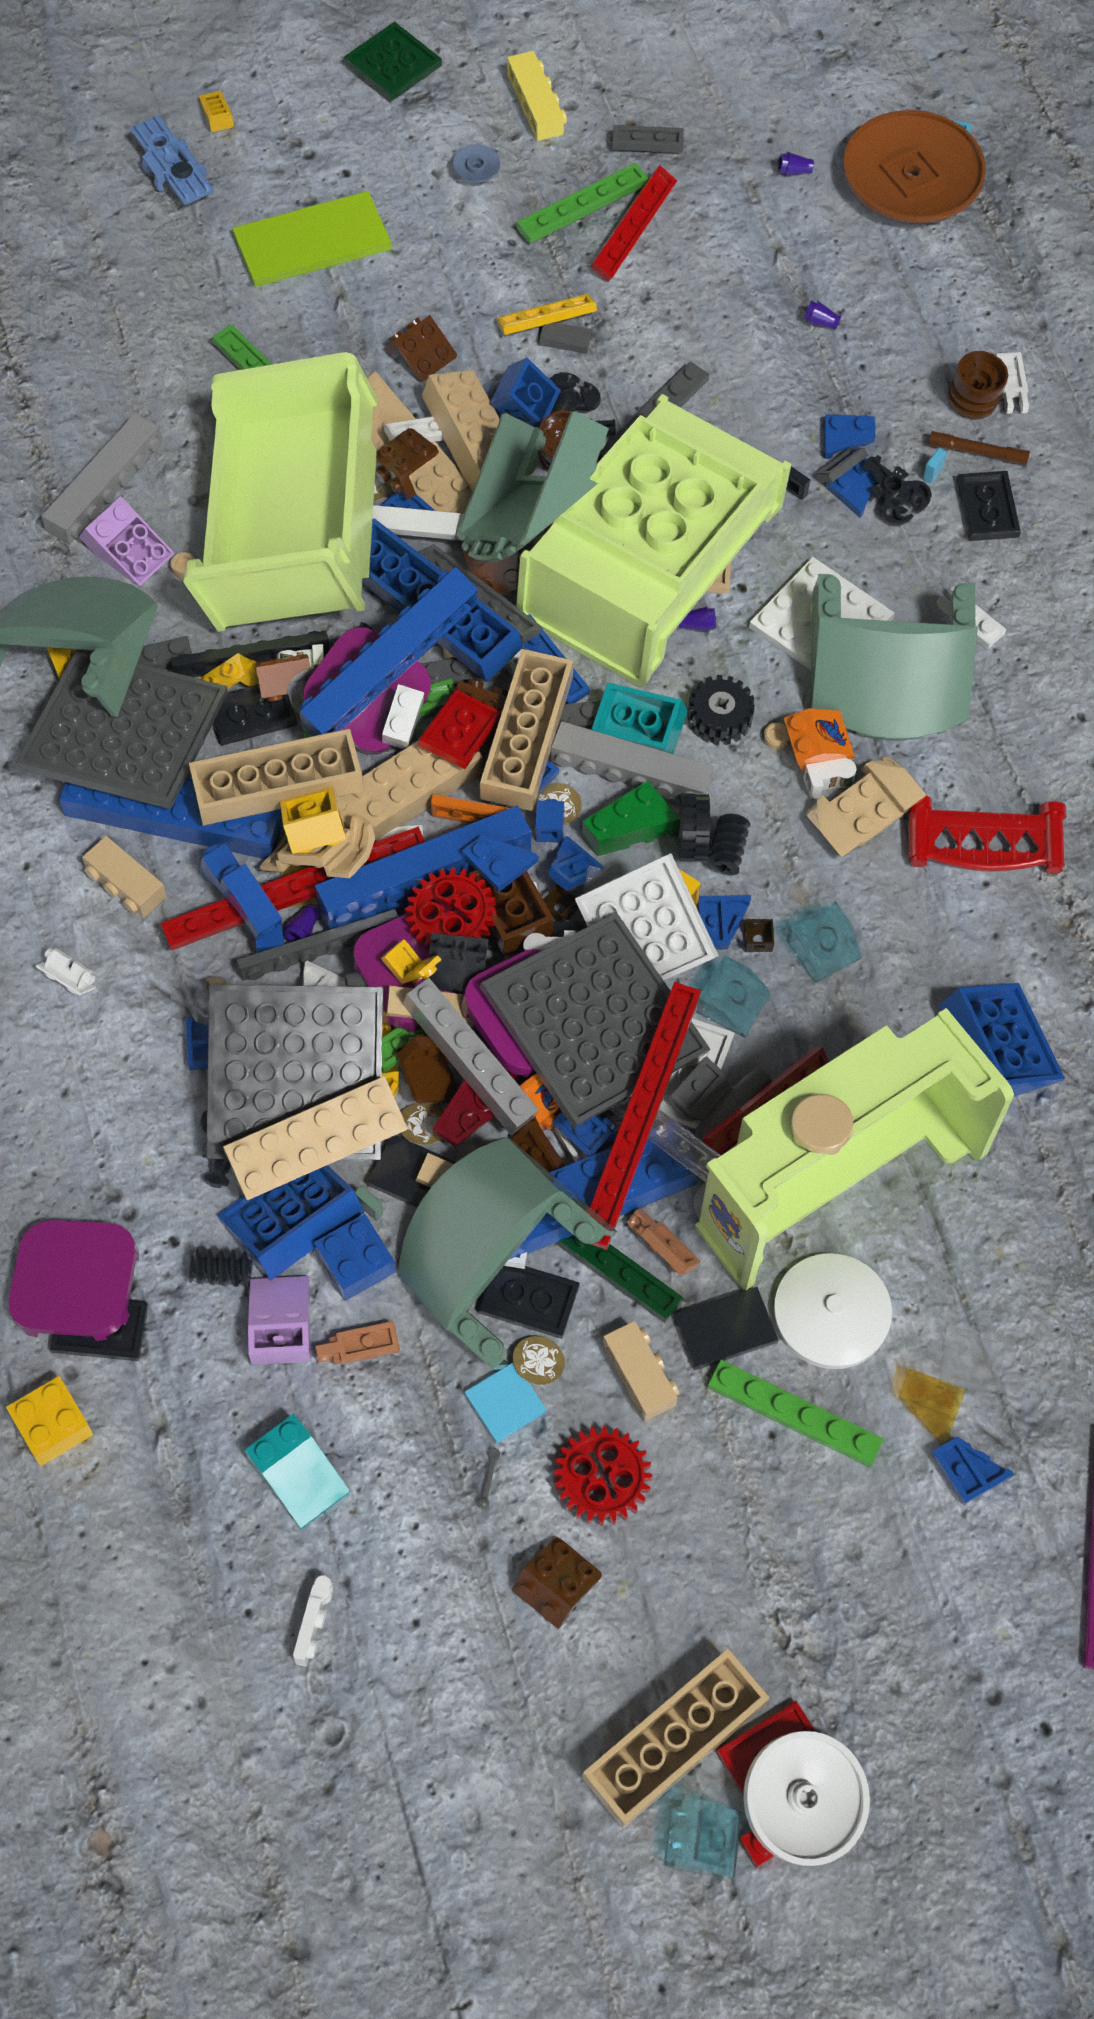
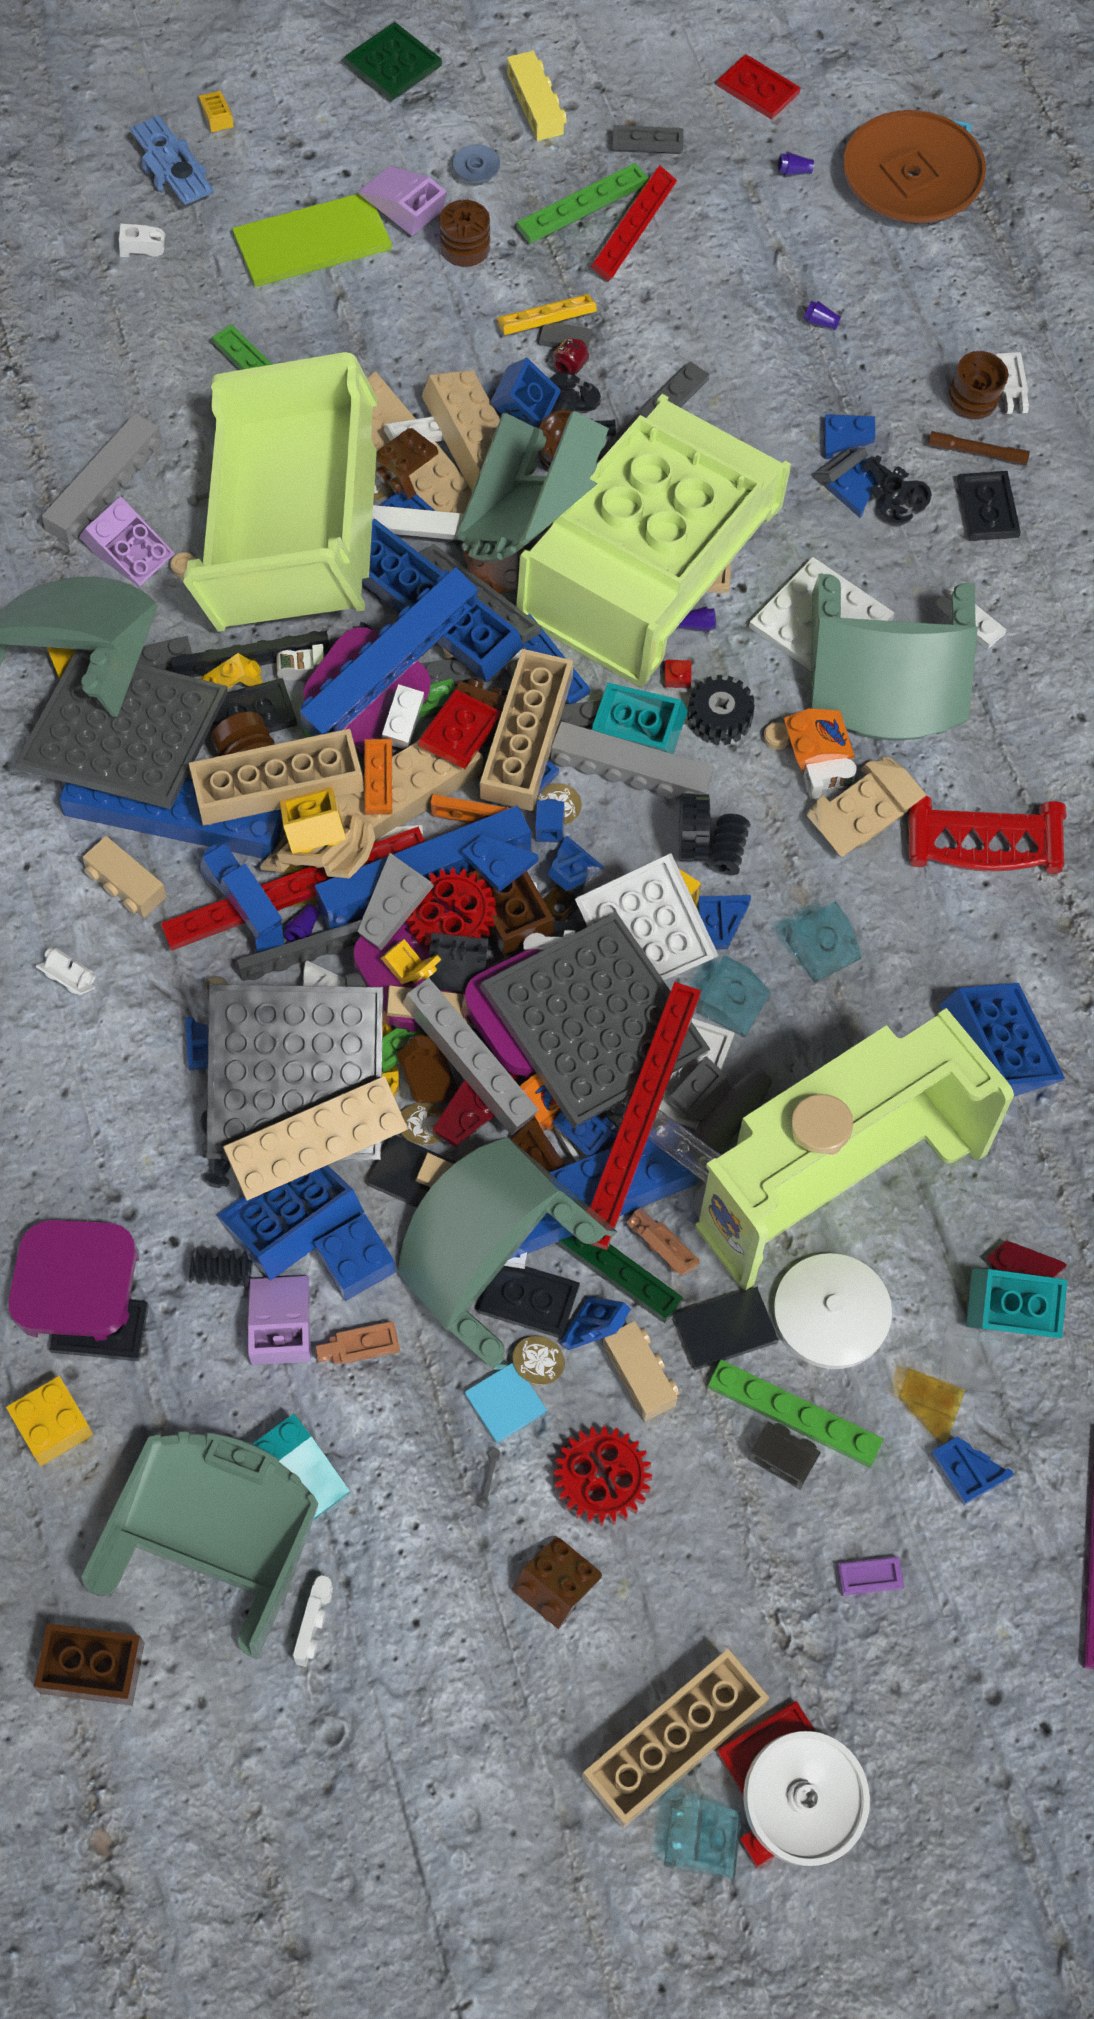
arch [255,654,311,701] -> none
sand green tile [355,1186,383,1221] -> none
reddish brown bracket [384,315,457,382] -> none
green wedge [582,781,680,856] -> none
red plate [702,1047,829,1160] -> none
dark brown piece [744,919,774,952] -> none
black tile [786,466,811,500] -> none
medium azure tile [923,448,947,484] -> none
none -> reddish brown brick [34,1623,145,1706]
none -> sand green windscreen [81,1432,319,1659]
none -> white leg [119,223,165,257]
none -> reddish brown wheel [211,711,275,756]
none -> light grey wing [357,853,434,950]
none -> lavender slope [358,166,447,236]
none -> orange tile [365,739,393,815]
none -> reddish brown wheel [439,199,490,267]
none -> dark red head [553,338,589,375]
none -> blue wing [559,1296,631,1350]
none -> red plate [665,660,692,688]
none -> red tile [717,54,801,120]
none -> clear smoke brick [748,1422,821,1490]
none -> medium lavender tile [837,1556,904,1596]
none -> teal slope [966,1268,1068,1339]
none -> dark red wing [985,1240,1067,1278]

